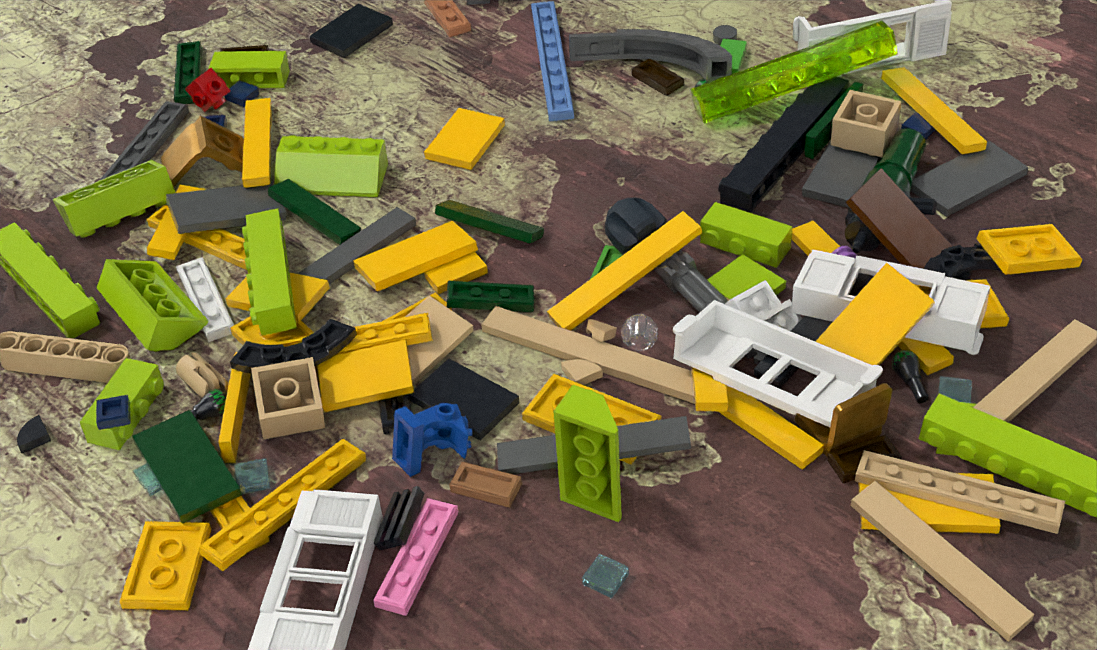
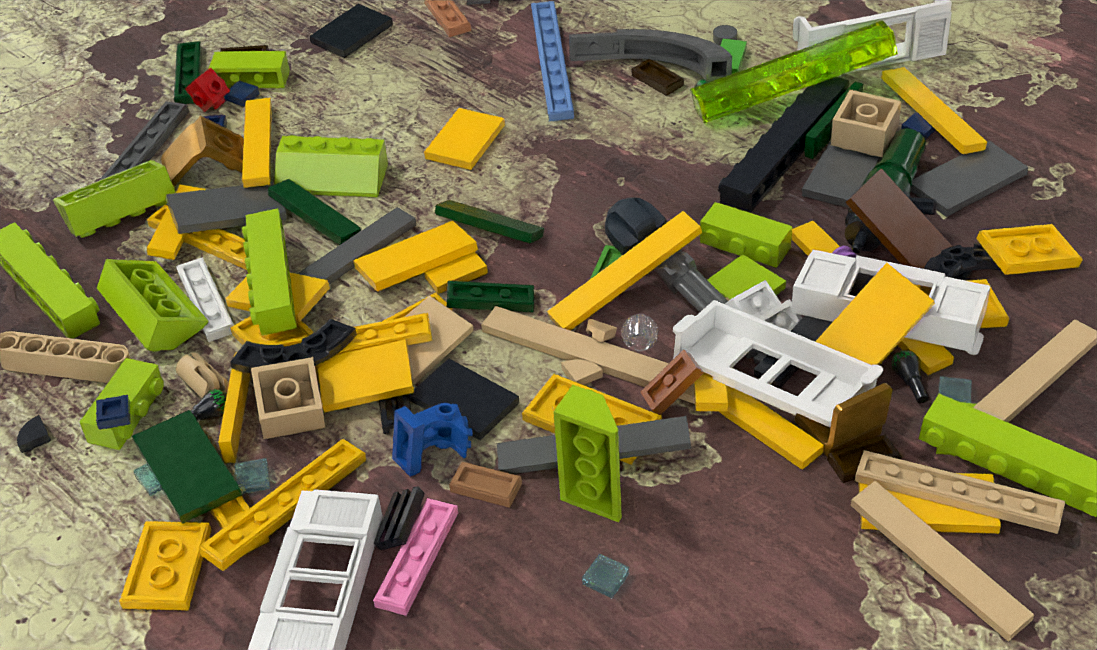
none -> dark orange plate [640,349,704,415]

